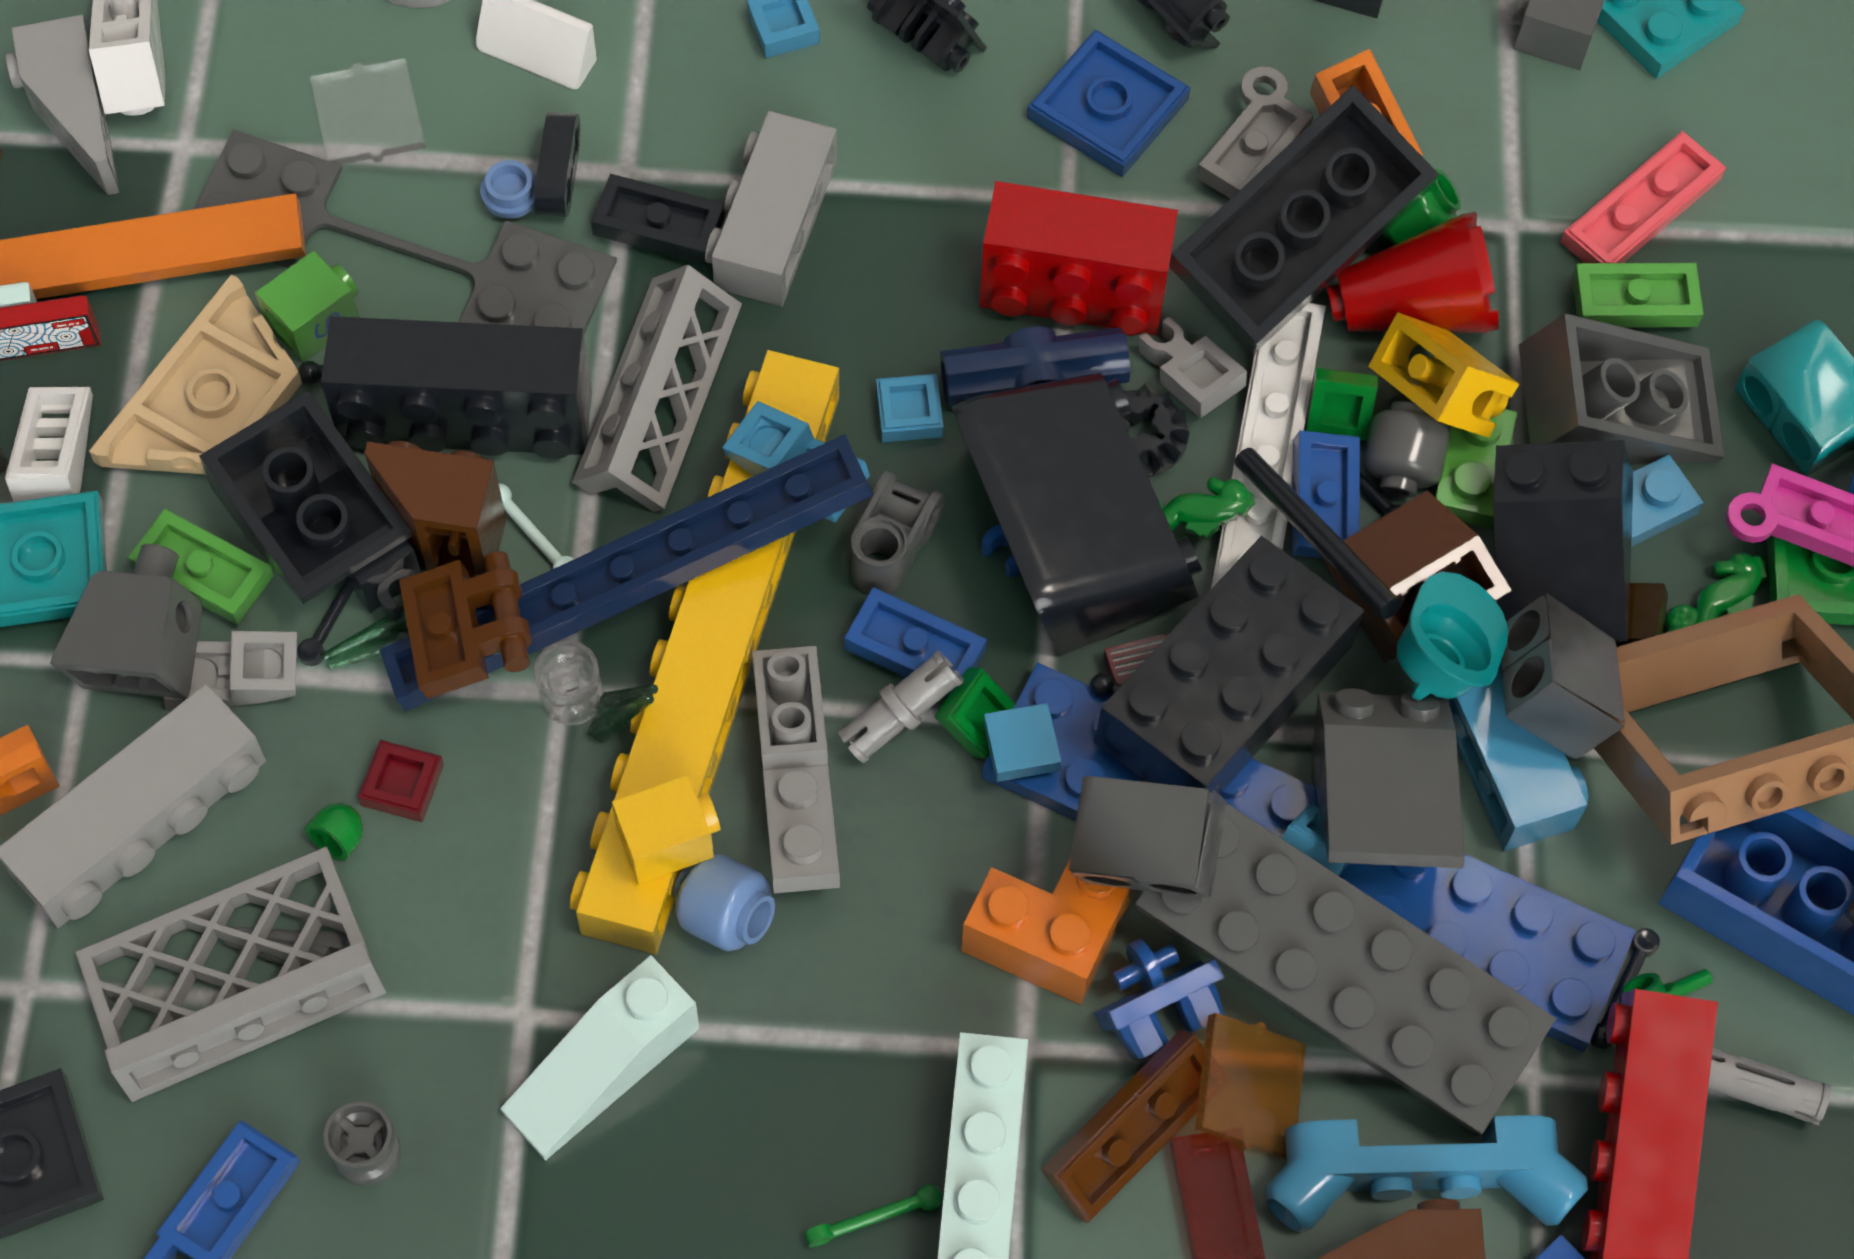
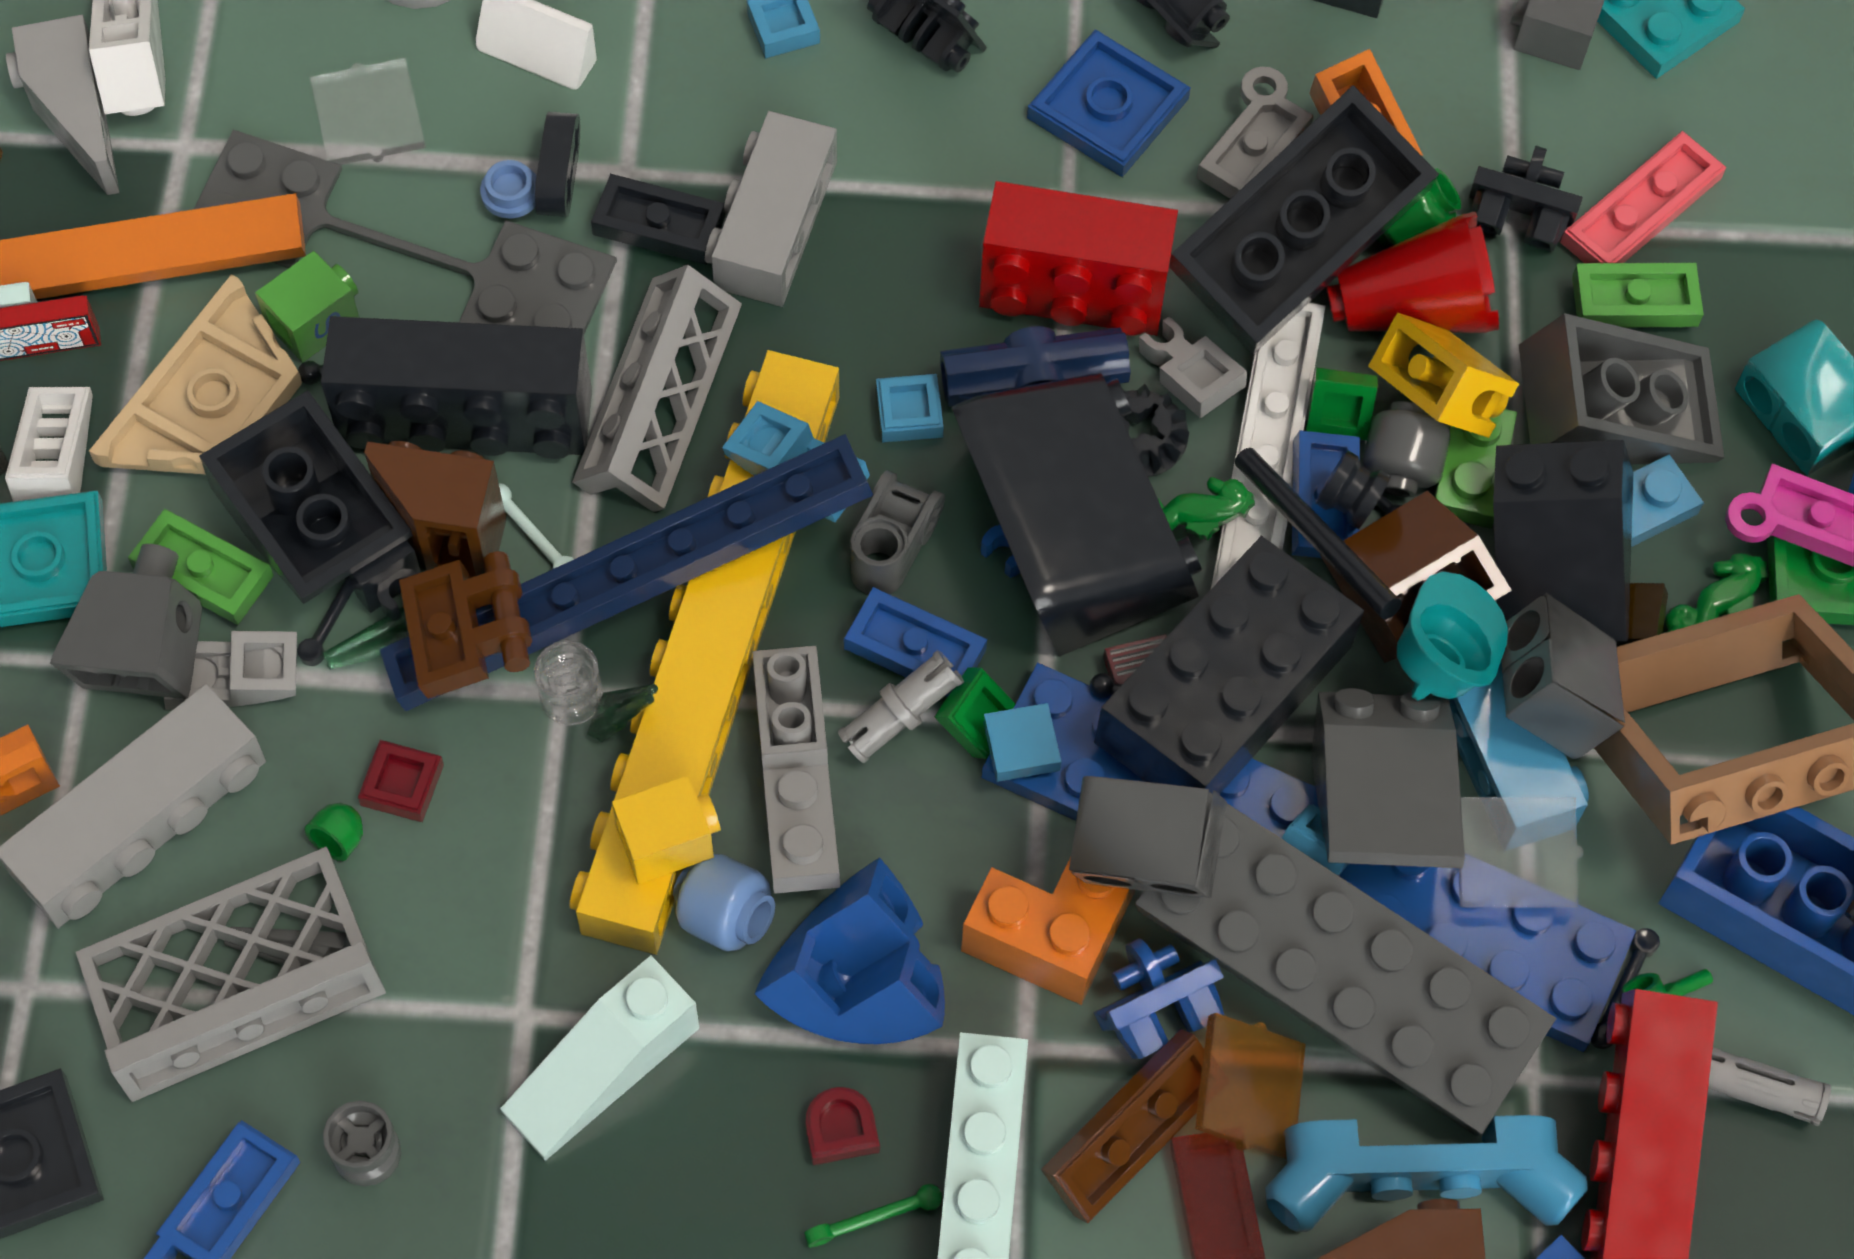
none -> blue brick [754,857,945,1044]
none -> dark red tile [806,1087,880,1165]
none -> black wheel [1315,450,1391,530]
none -> clear piece [1459,797,1584,908]
none -> black hips [1469,146,1583,252]

